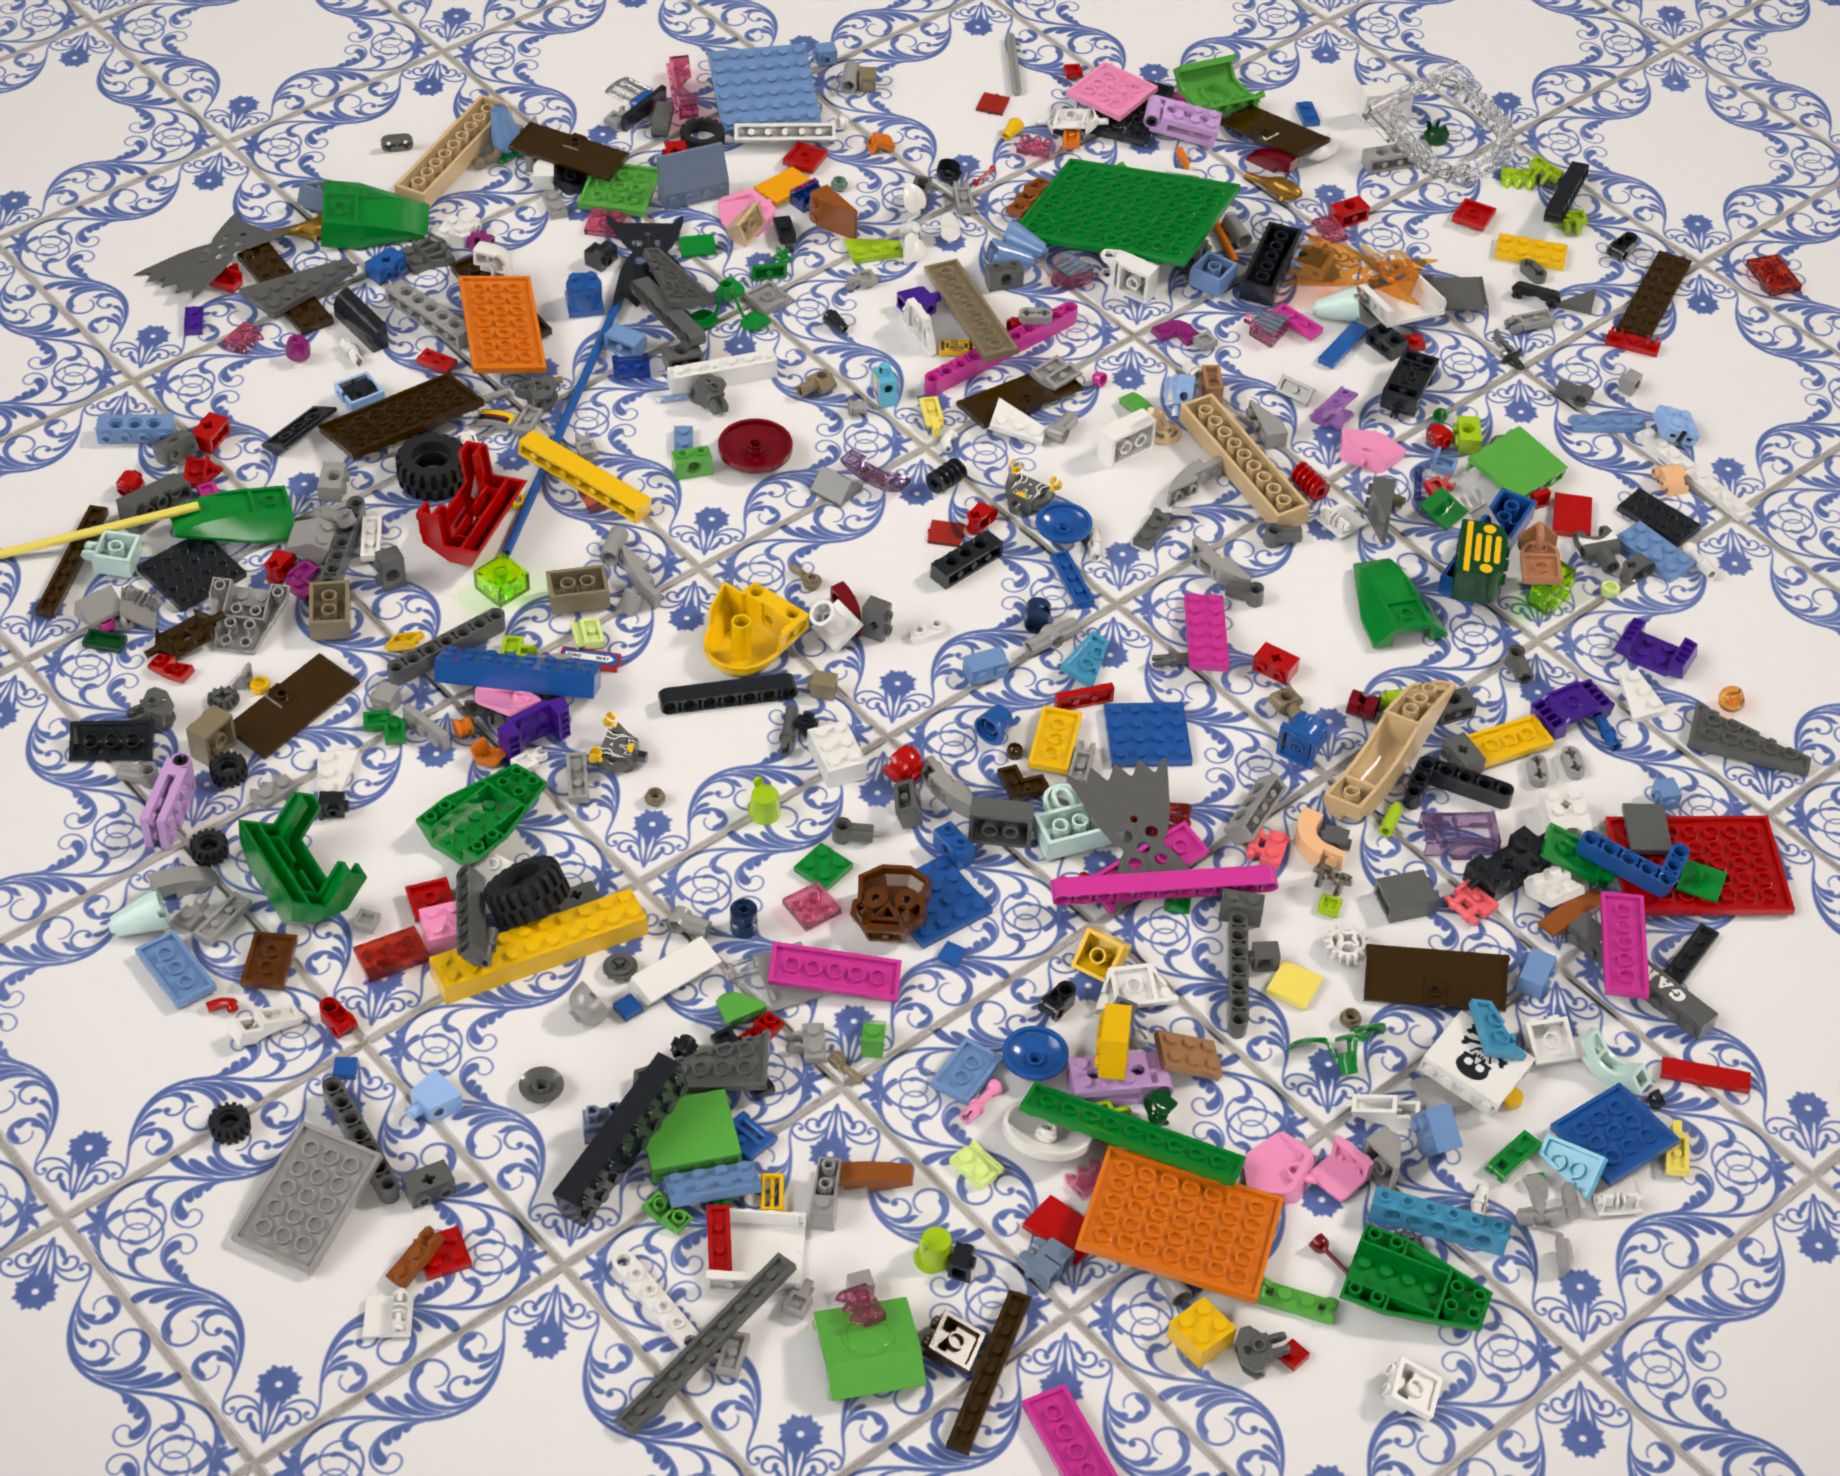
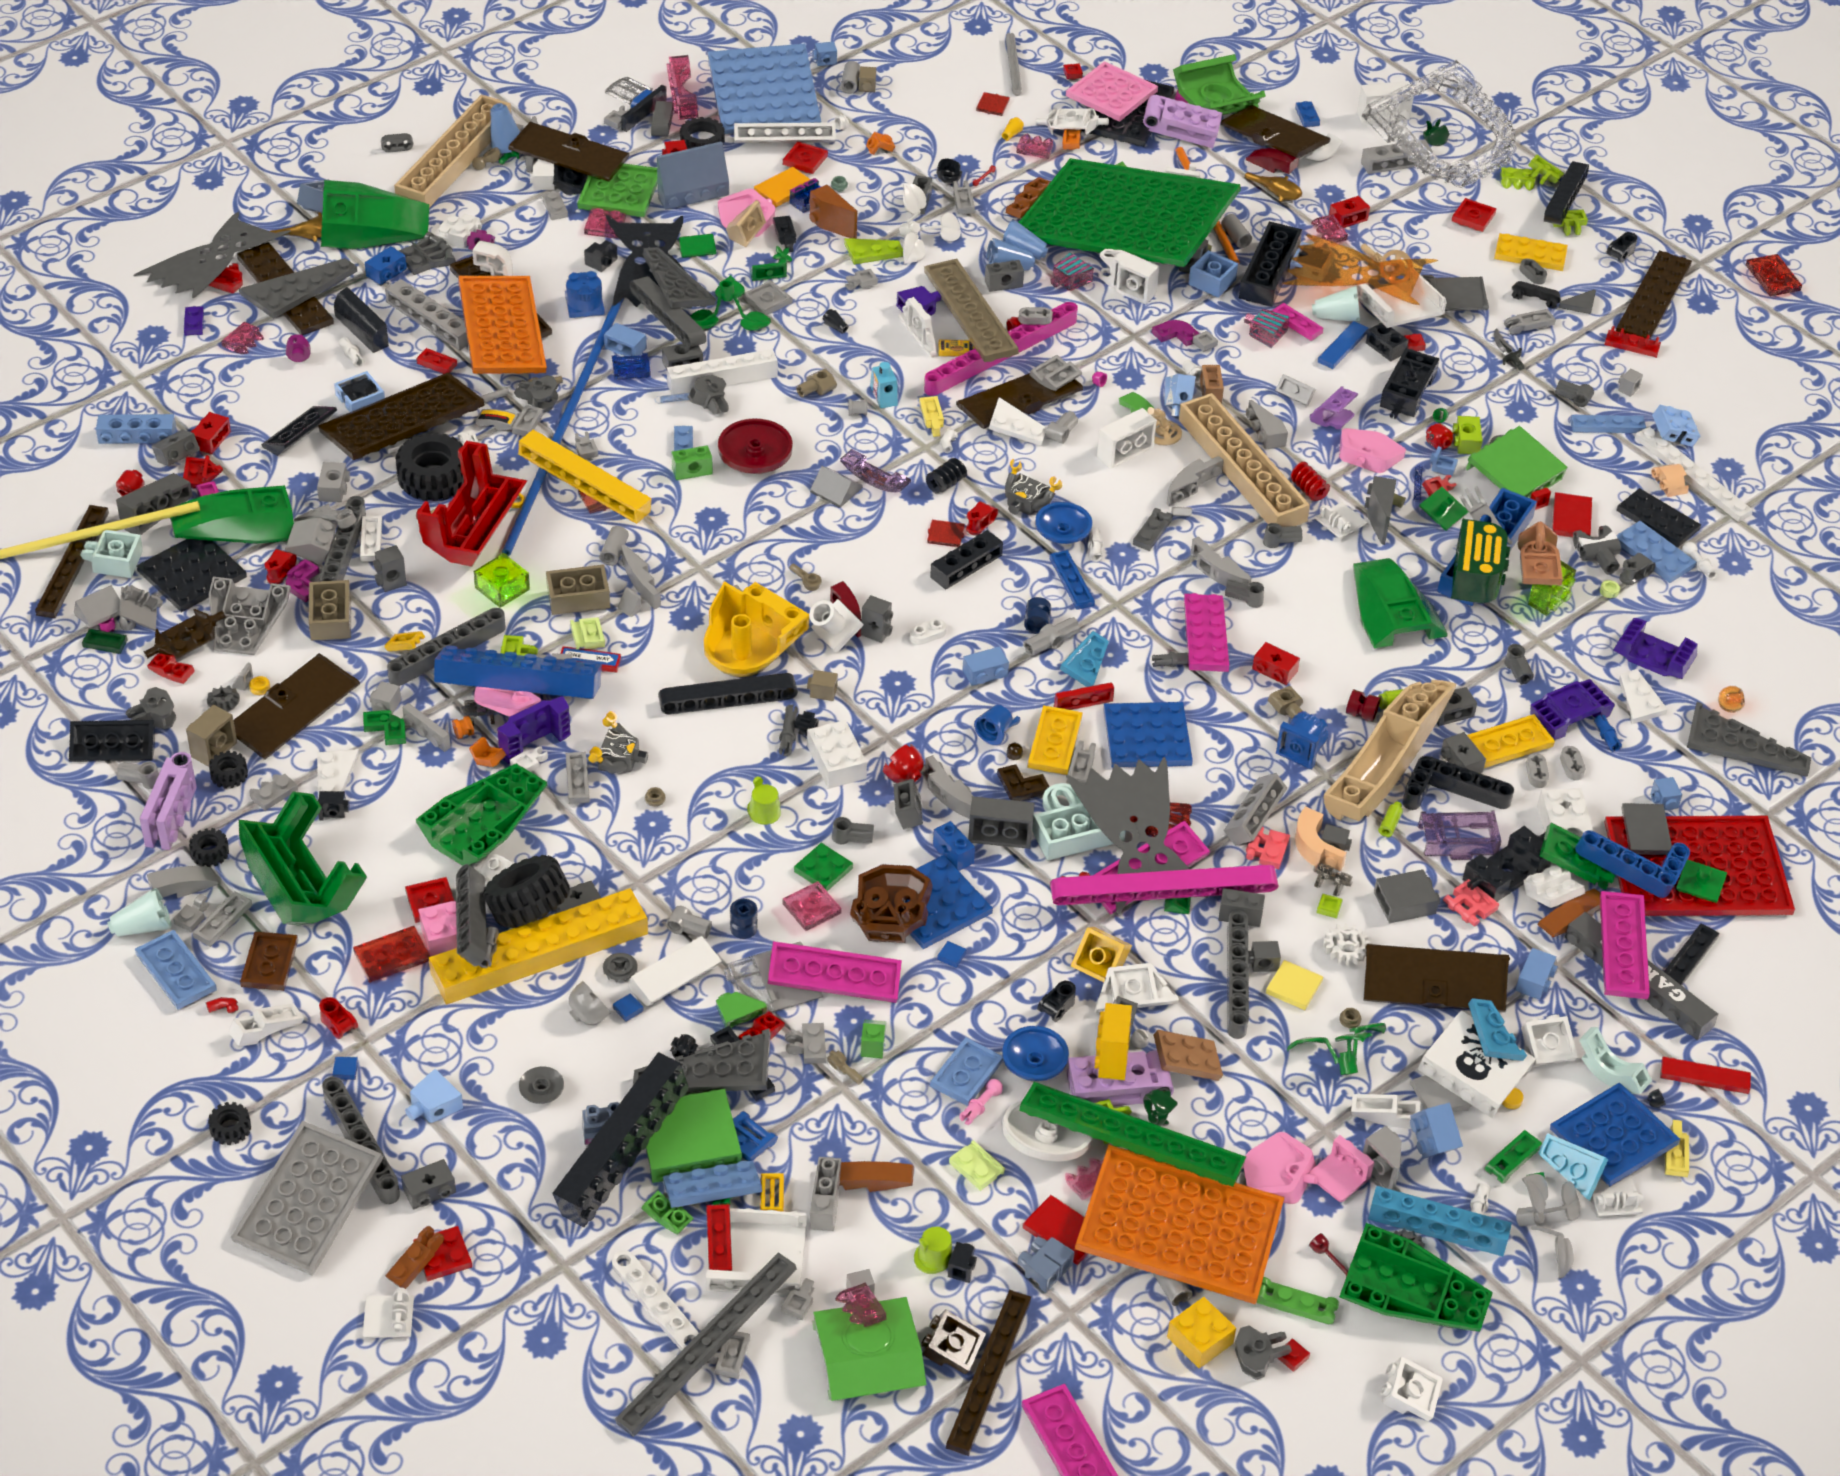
light grey plate [352,908,381,934] -> none

